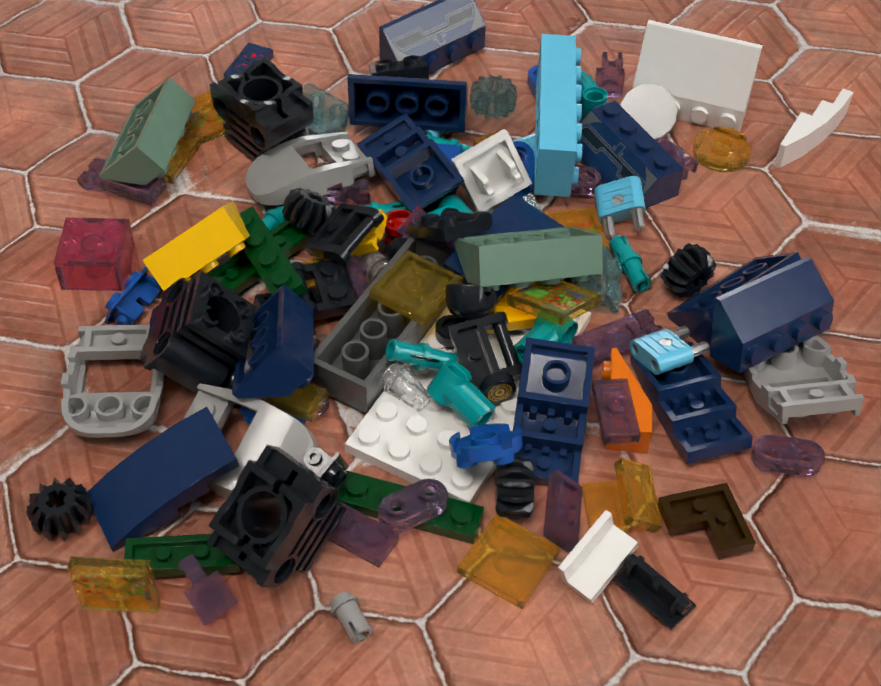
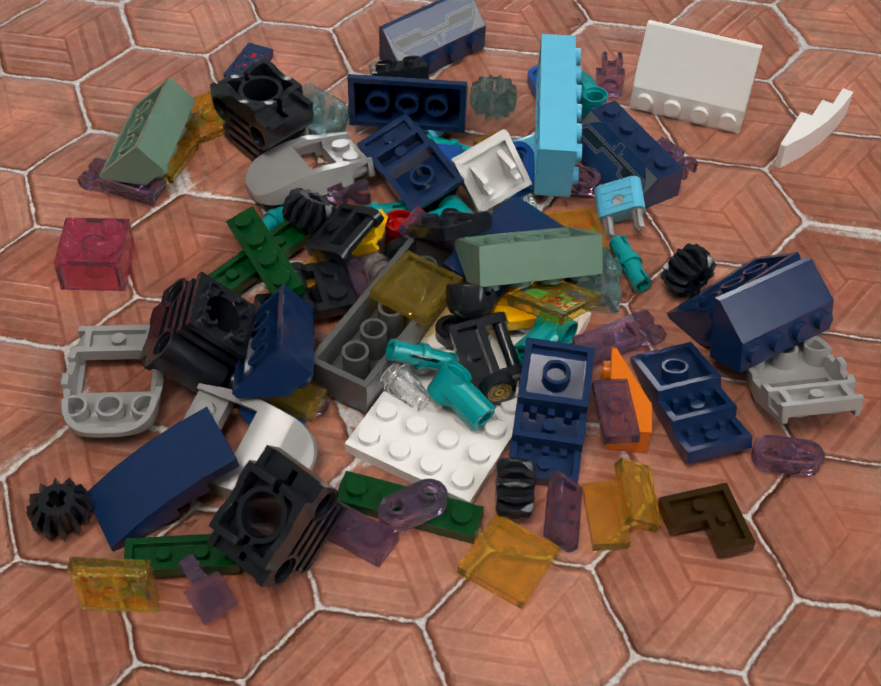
blue hinge [104,267,162,325] -> none
yellow slope [142,201,250,291] -> none
hinge [303,447,349,489] -> none
light grey pin [330,591,373,644] -> none
blue plate [449,423,523,468] -> none
white panel [558,510,638,604] -> none
black hinge [614,554,697,630] -> none
tile [621,84,677,140] -> none
medium azure piece [629,326,710,375] -> none
clear yellow tile [693,126,752,172] -> none

